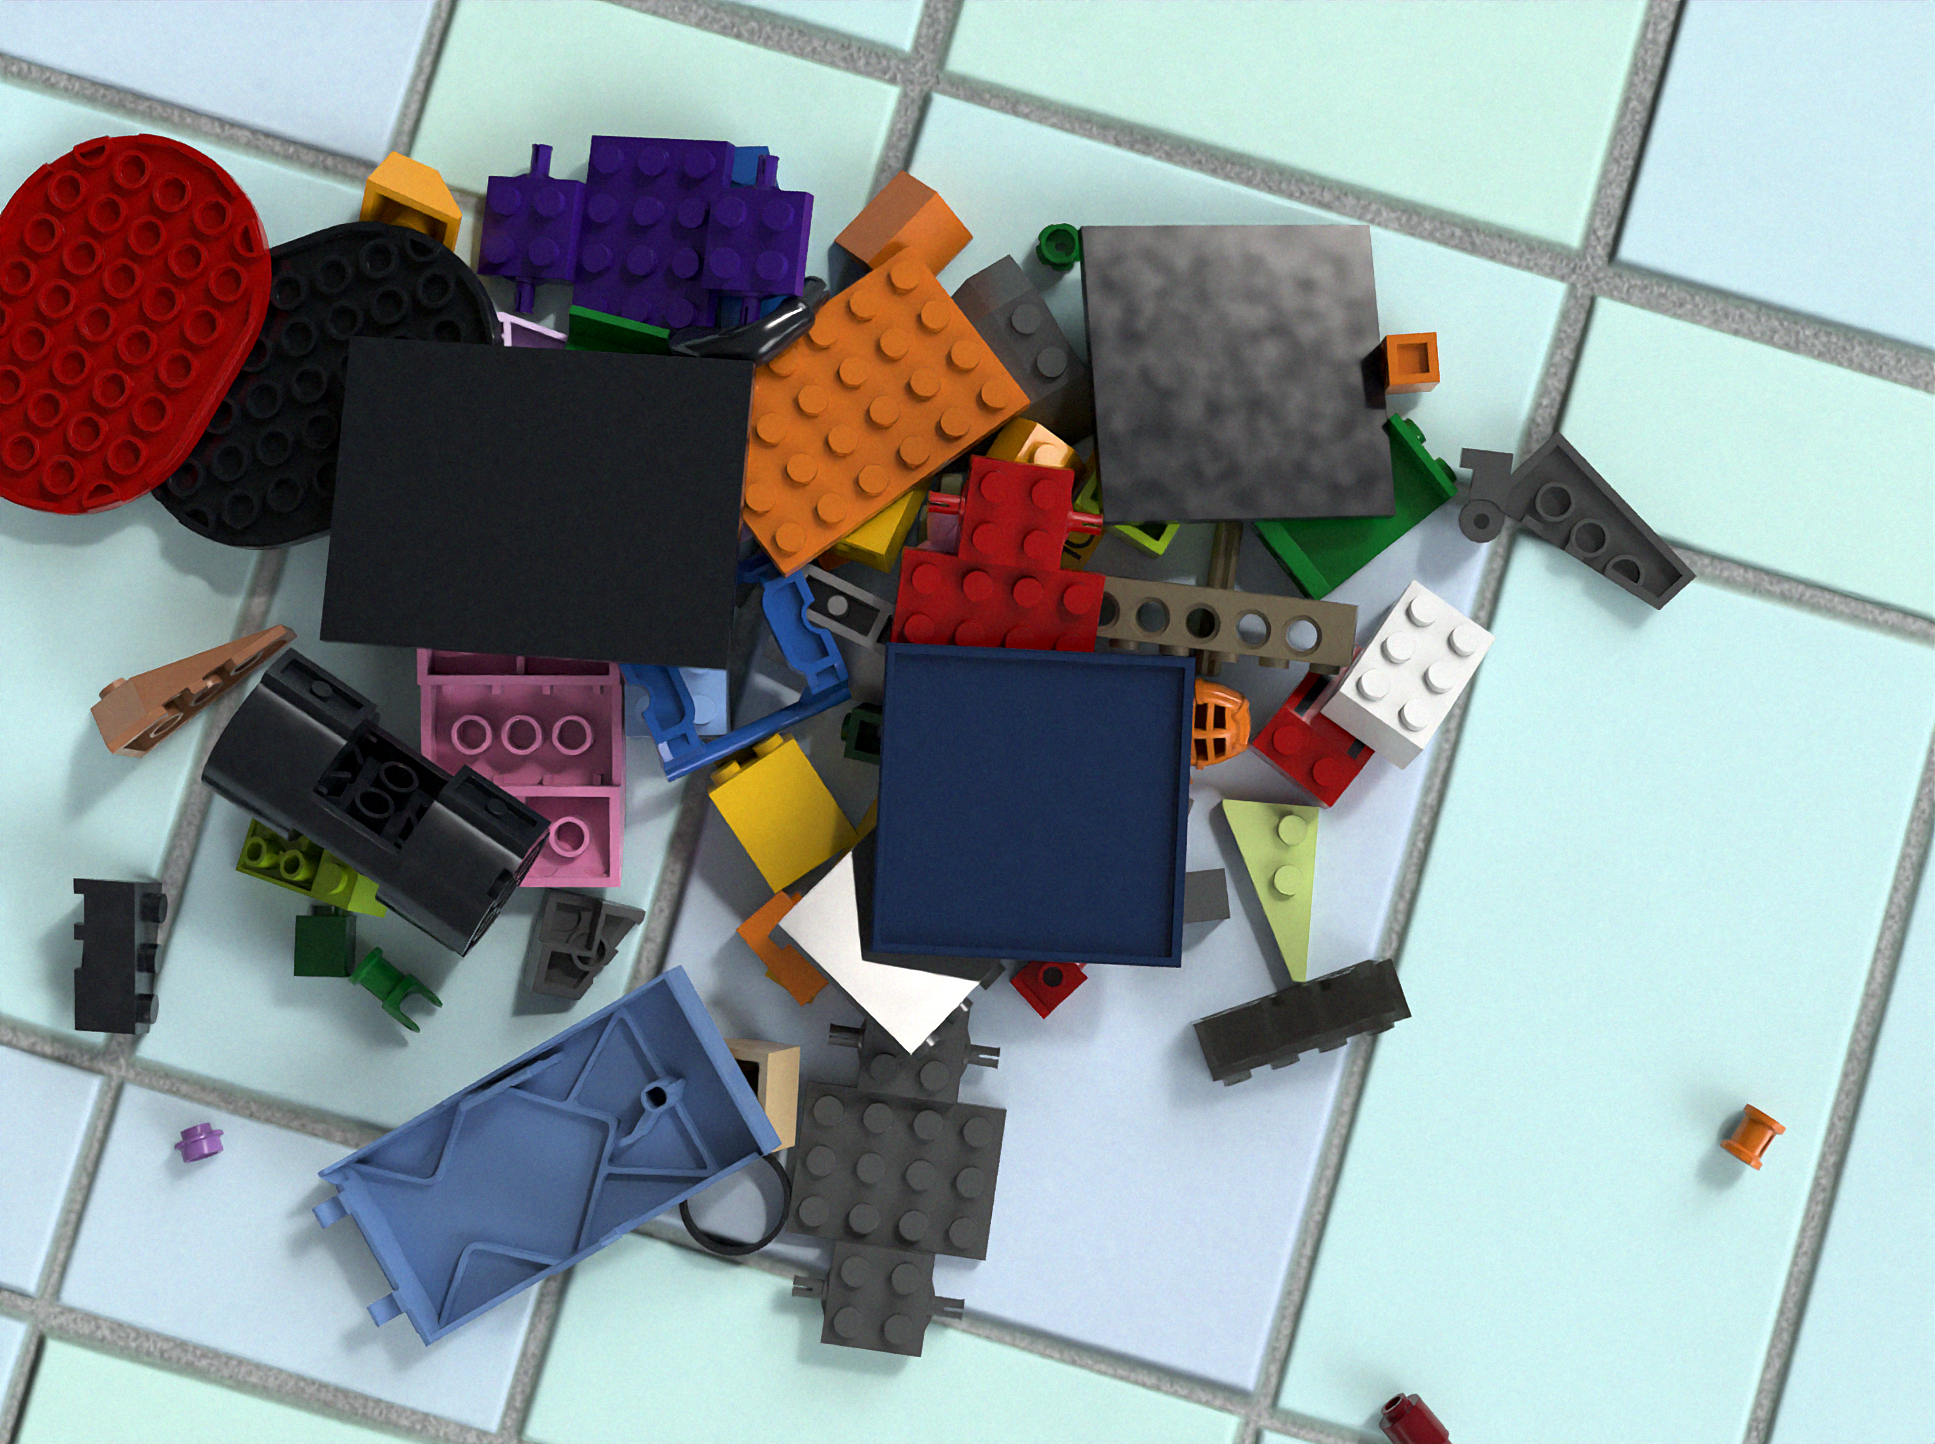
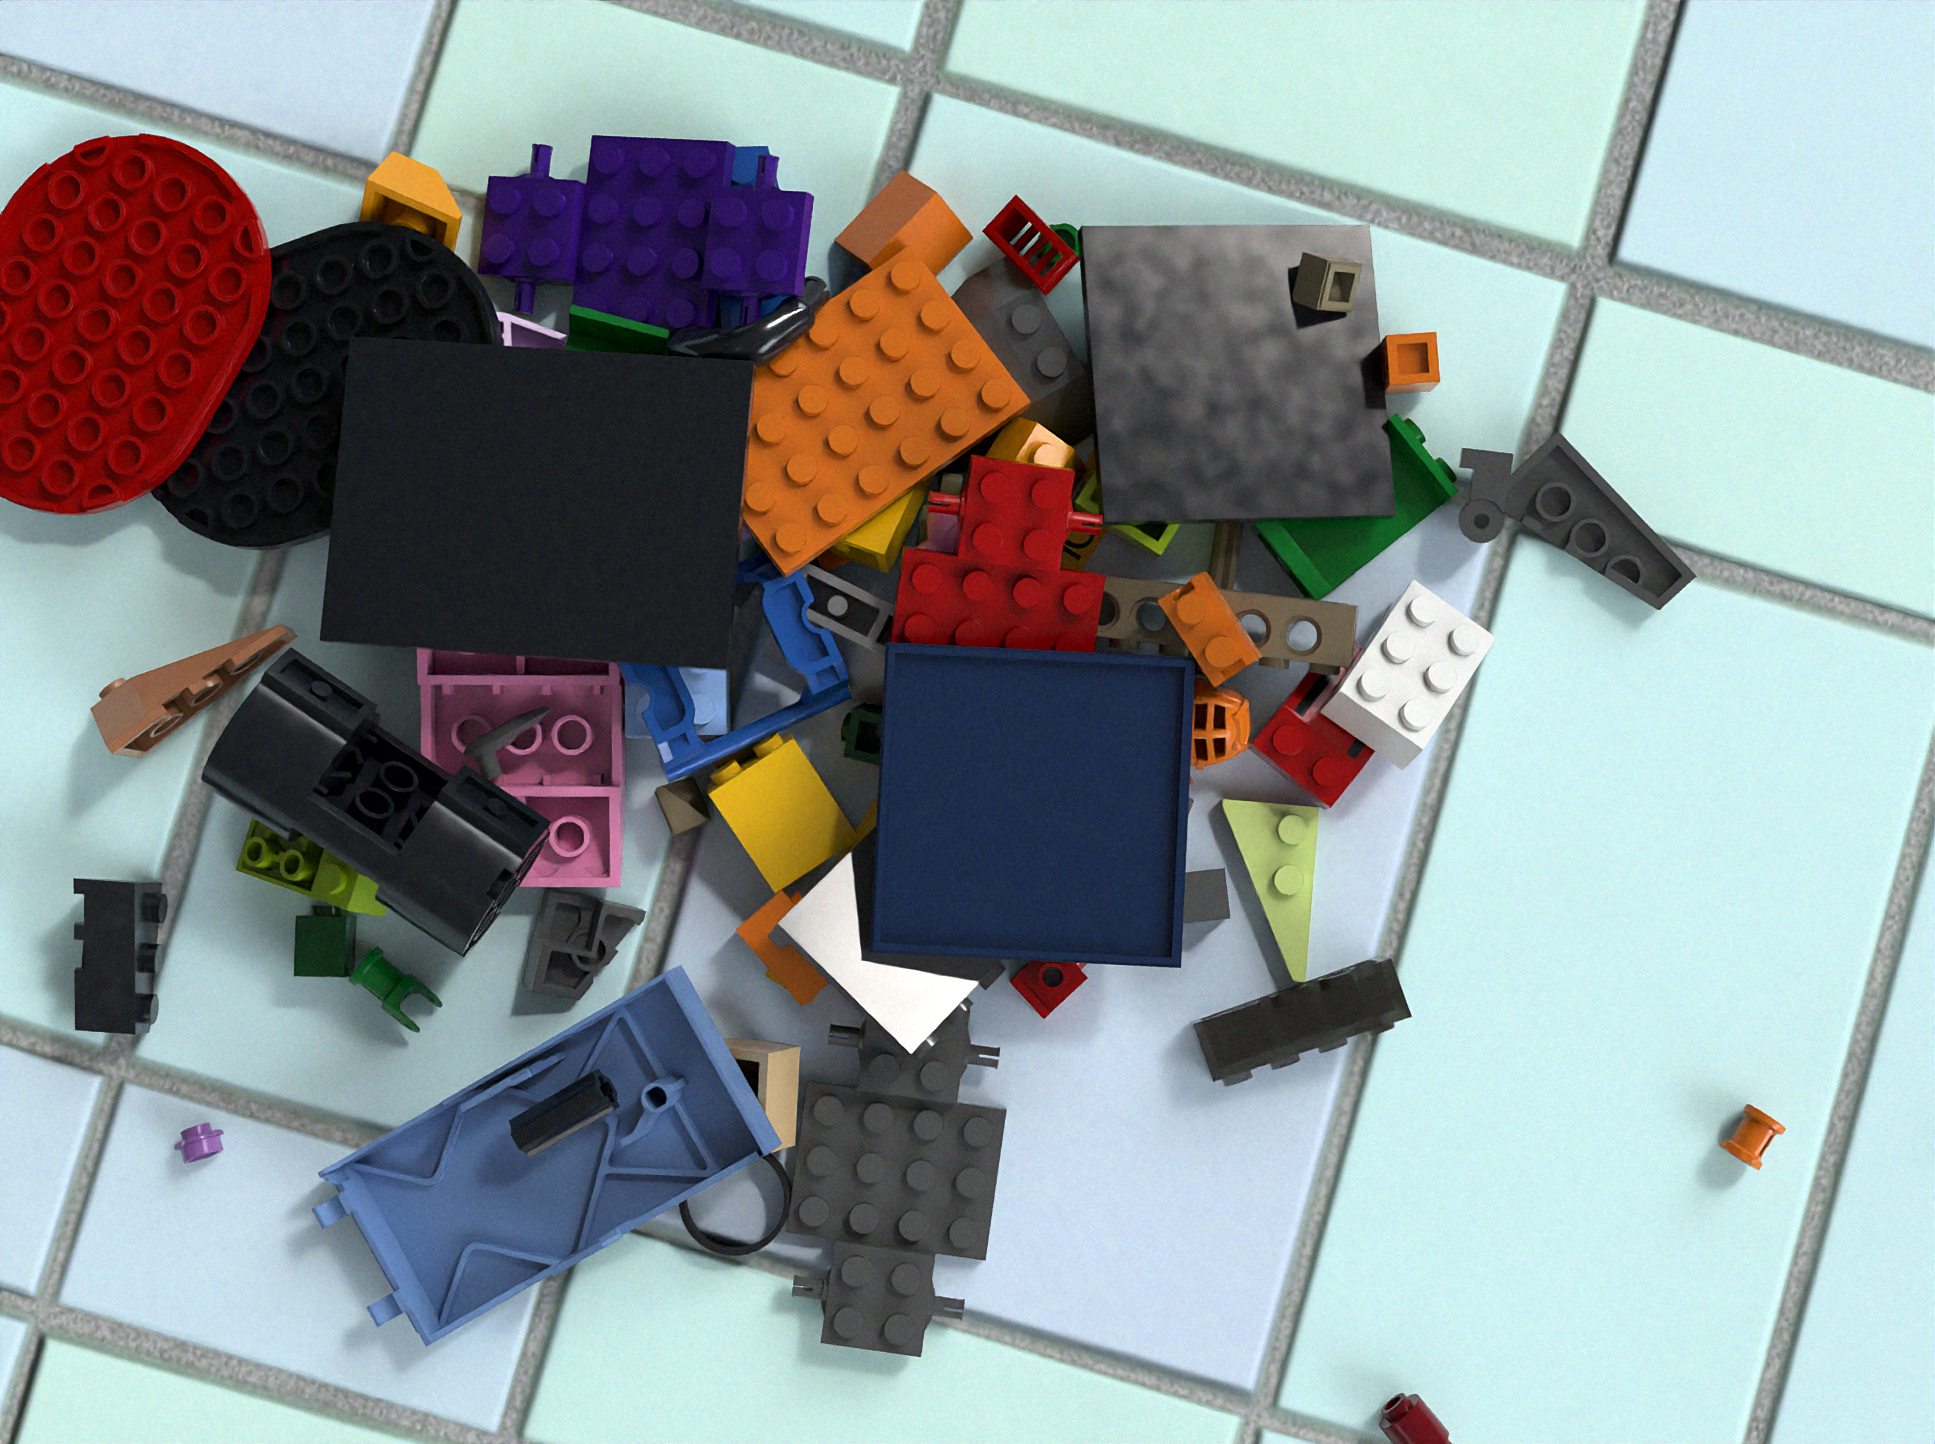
none -> dark grey bar [463,705,551,780]
none -> black axle [509,1069,620,1159]
none -> dark tan slope [654,778,713,836]
none -> red slope [982,195,1081,295]
none -> orange brick [1158,571,1263,687]
none -> dark tan slope [1293,252,1363,313]

